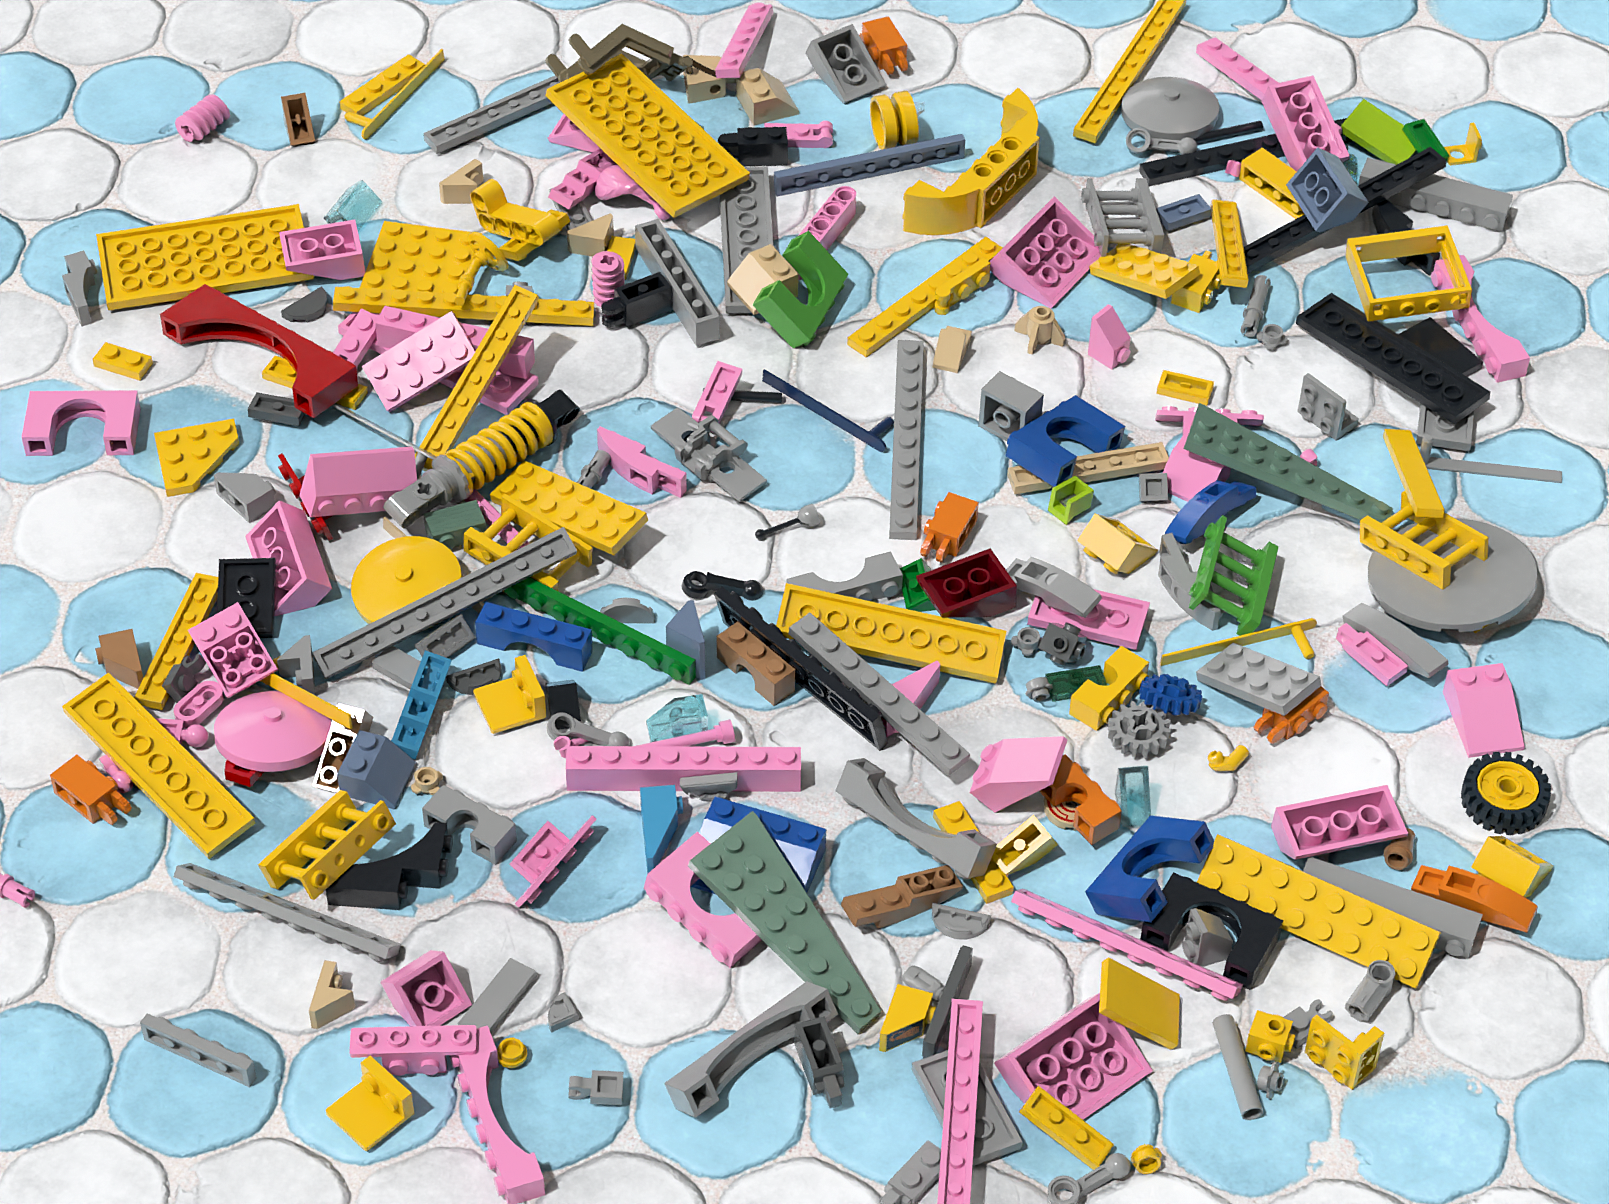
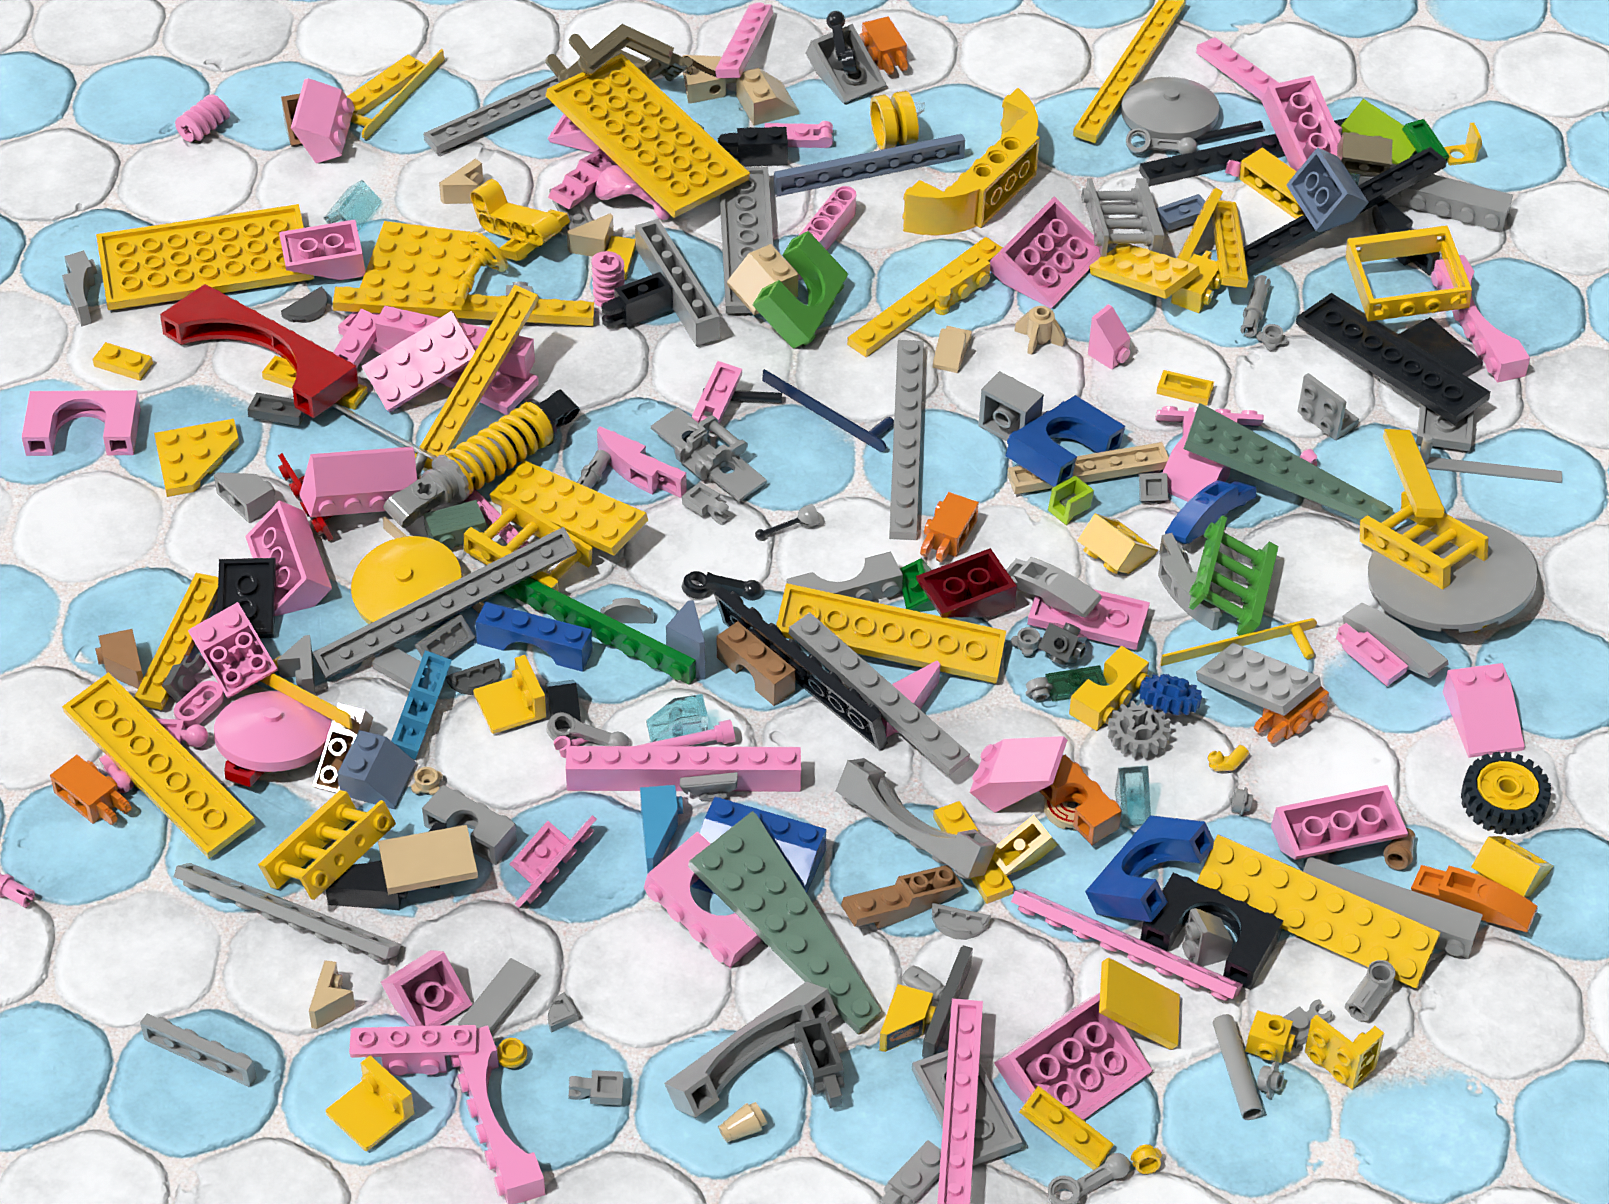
none -> bright pink slope [291,78,354,163]
none -> tan tile [378,825,478,895]
none -> light grey plate [682,482,730,525]
none -> tan cone [718,1102,767,1143]
none -> black piece [826,11,857,74]
none -> yellow tile [1177,188,1223,262]
none -> light grey plate [1231,787,1253,816]
none -> dark tan brick [1337,132,1392,176]

